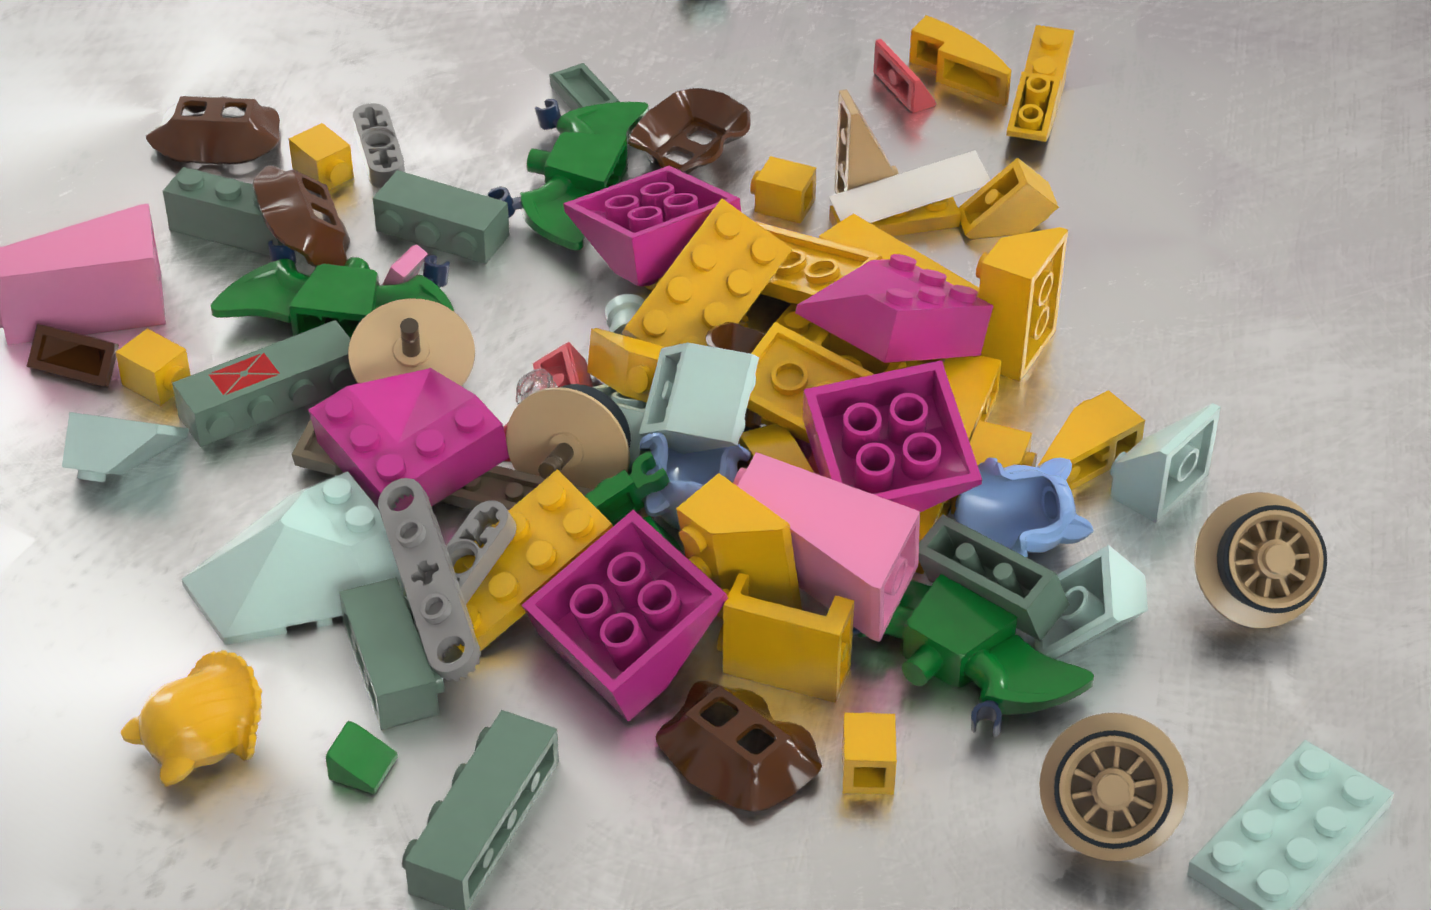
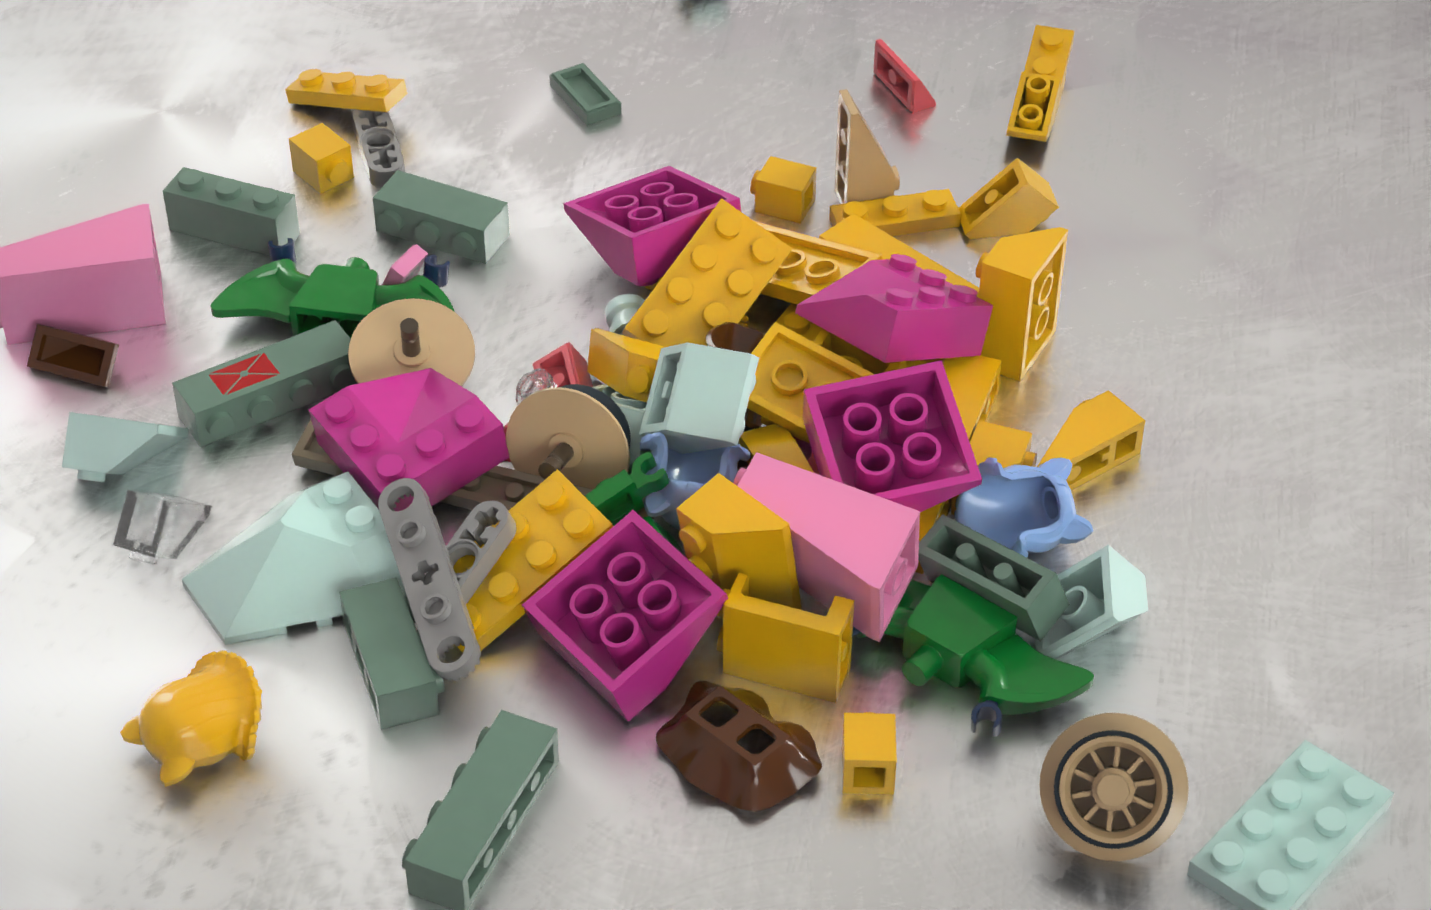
yellow brick [116,328,191,406] -> none
reddish brown piece [146,96,280,164] -> none
reddish brown piece [253,165,350,267] -> none
green slope [326,721,398,794] -> none
green torso [488,99,649,250] -> none
reddish brown piece [627,88,751,174] -> none
white sticker [829,150,990,223] -> none
yellow slope [909,15,1011,106] -> none
light aqua slope [1110,403,1221,523] -> none
tan piece [1194,492,1327,628] -> none
none -> clear slope [113,490,212,565]
none -> yellow plate [285,69,408,112]

